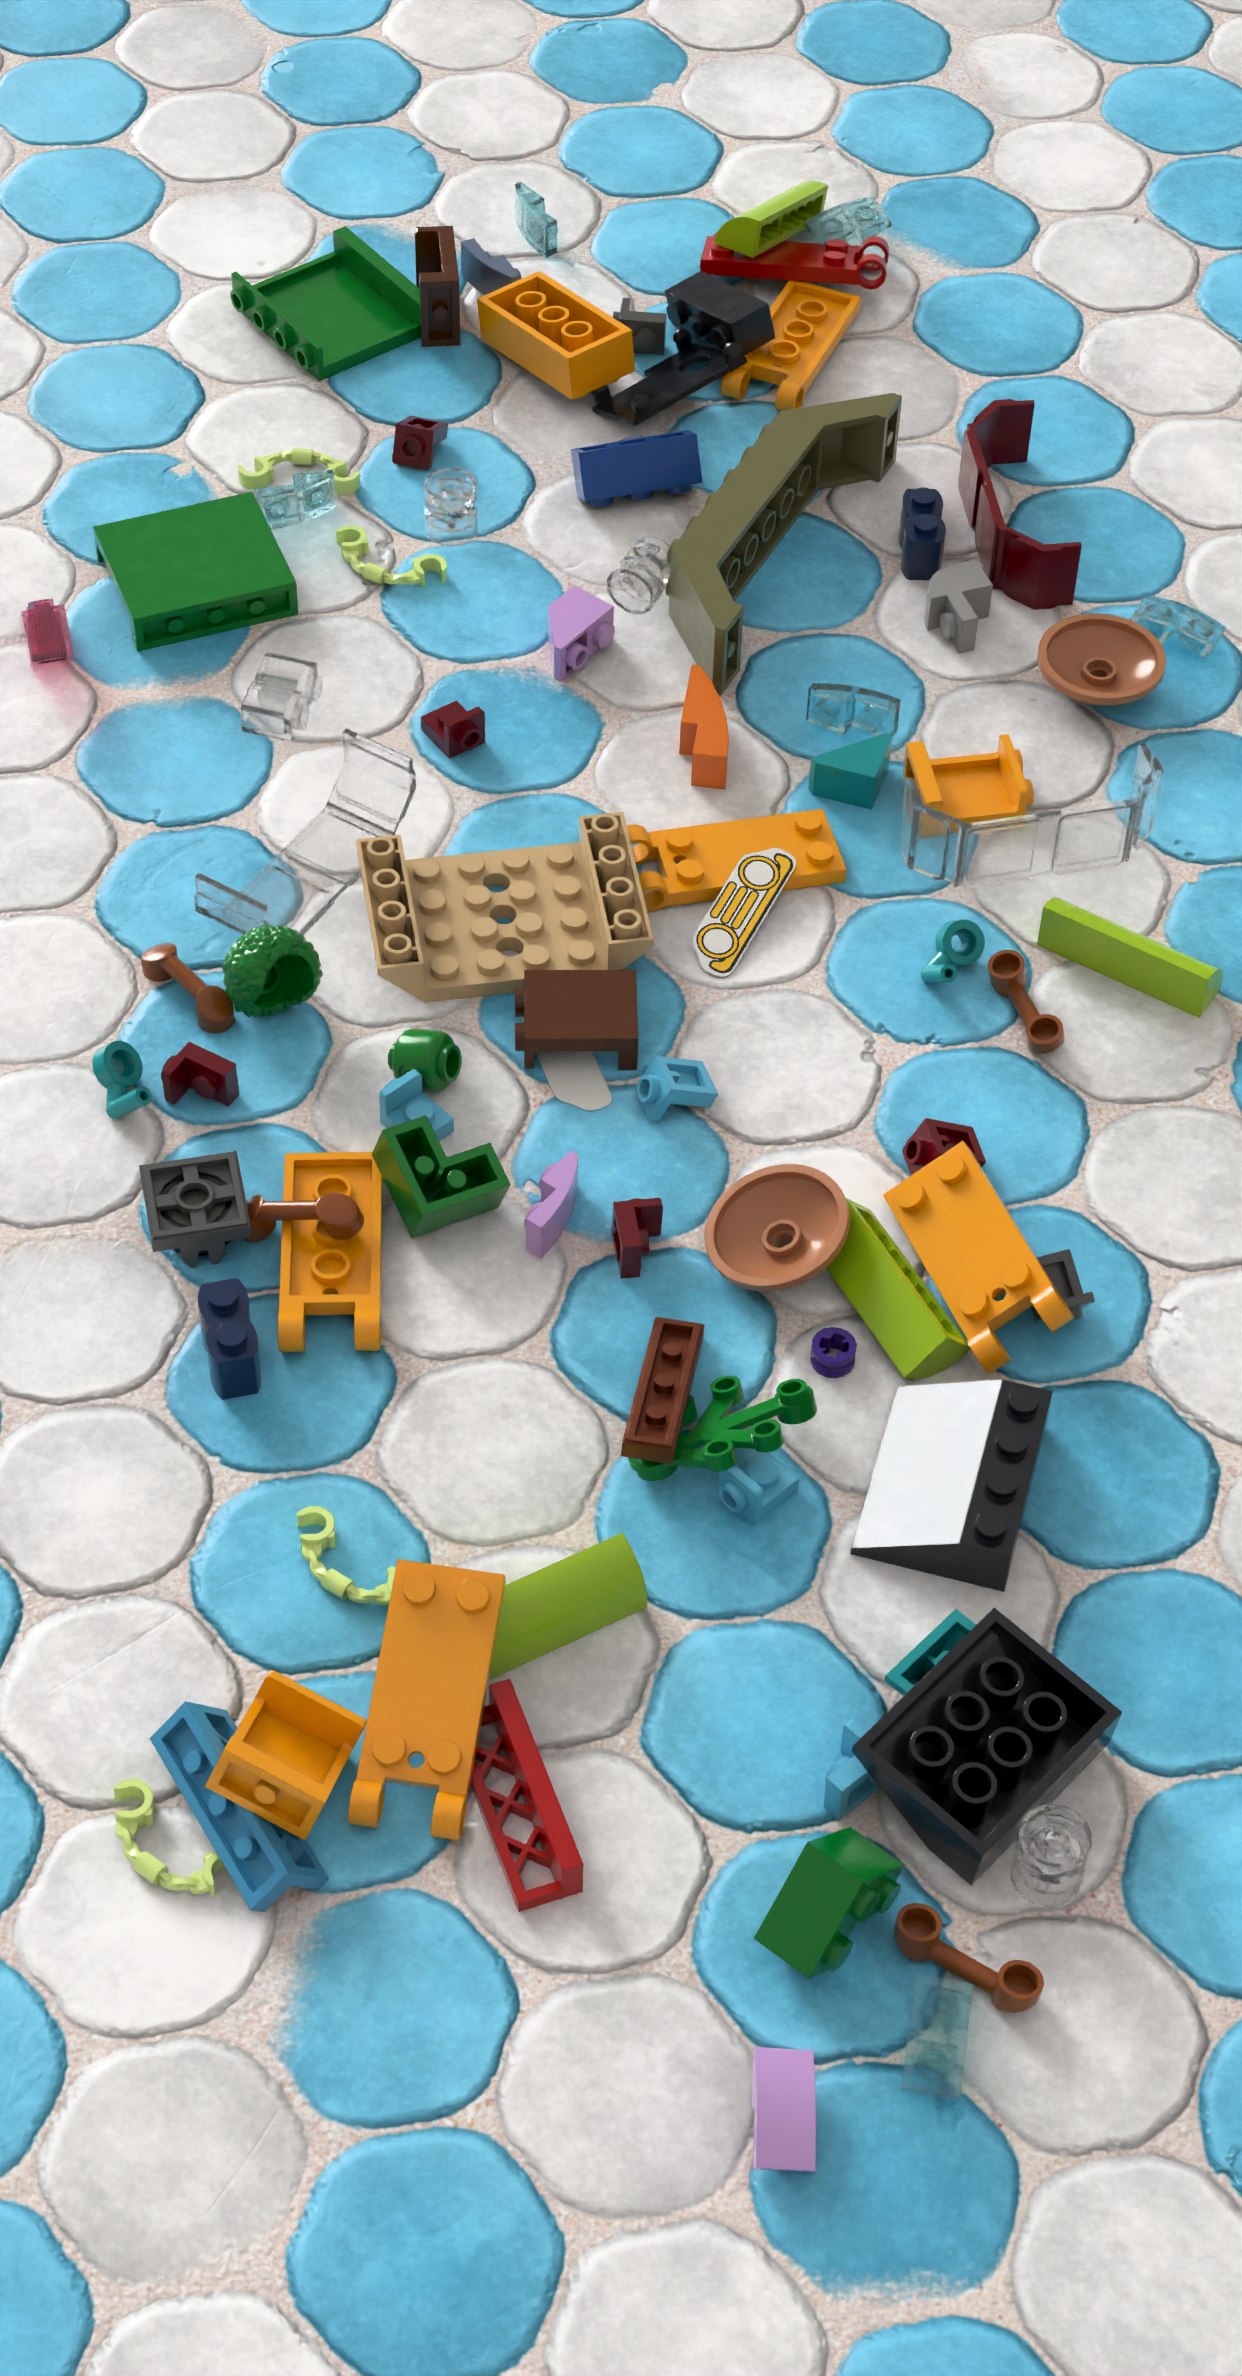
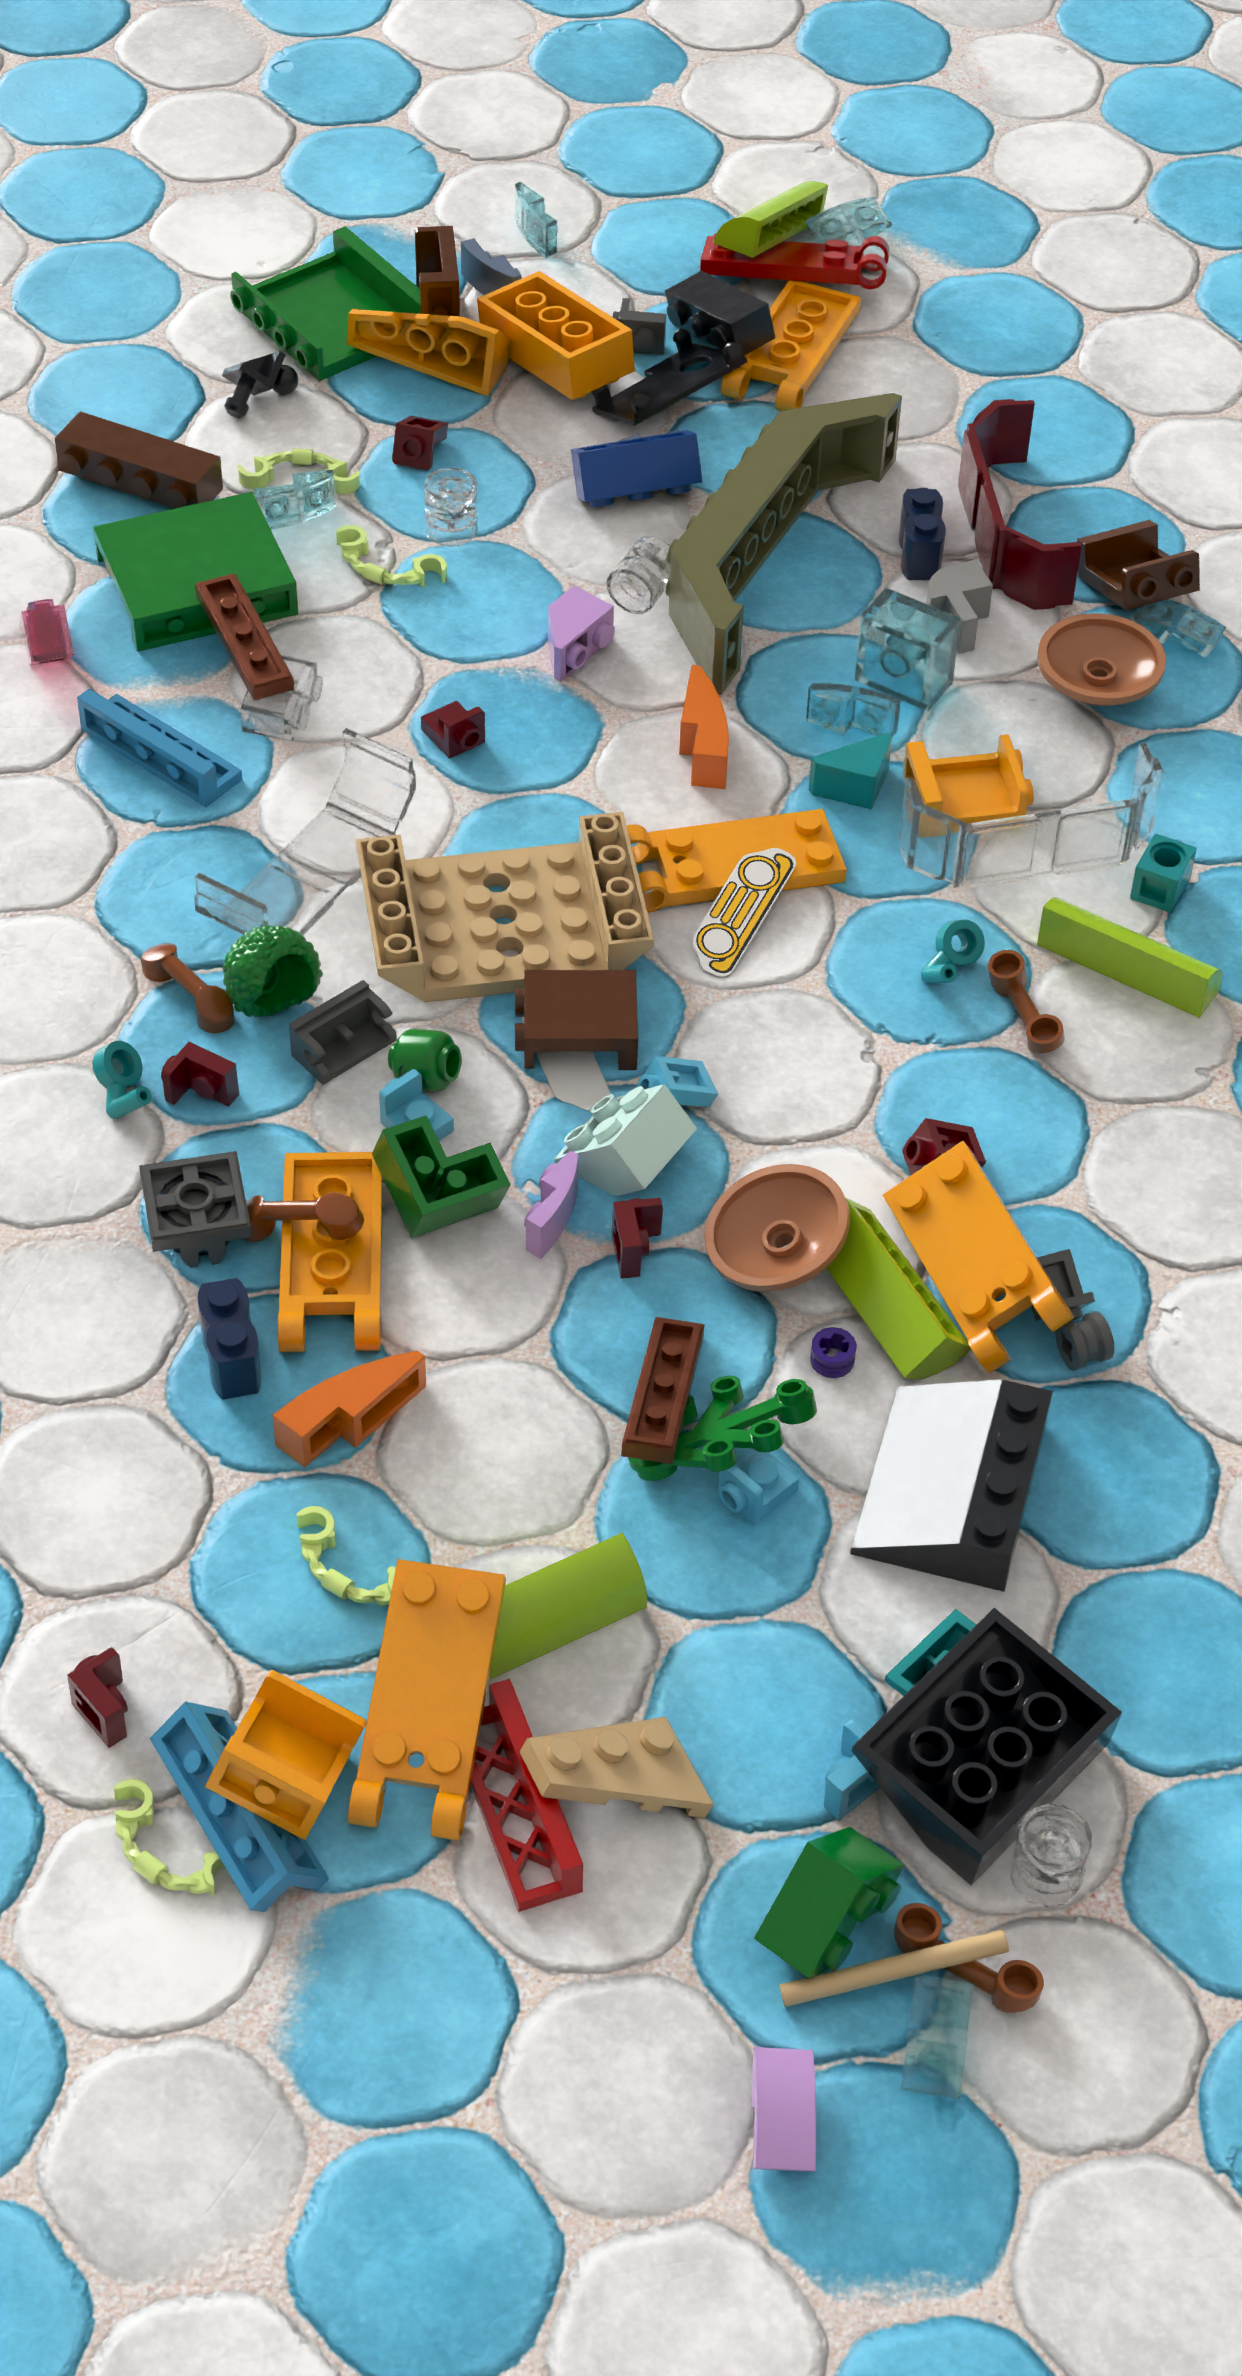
none -> reddish brown brick [55,411,223,509]
none -> dark red bracket [67,1647,128,1748]
none -> dark azure fence [77,689,243,807]
none -> copper tile [195,573,294,700]
none -> black piece [222,351,298,418]
none -> orange slope [272,1351,426,1468]
none -> dark grey hinge [289,980,397,1085]
none -> light orange wedge [346,309,510,397]
none -> tan wing [520,1717,714,1818]
none -> light aqua slope [553,1084,697,1196]
none -> tan bar [779,1929,1009,2007]
none -> clear light blue brick [854,587,961,712]
none -> dark grey wheel [1055,1311,1115,1371]
none -> reddish brown panel [1077,520,1200,610]
none -> teal brick [1130,833,1197,913]

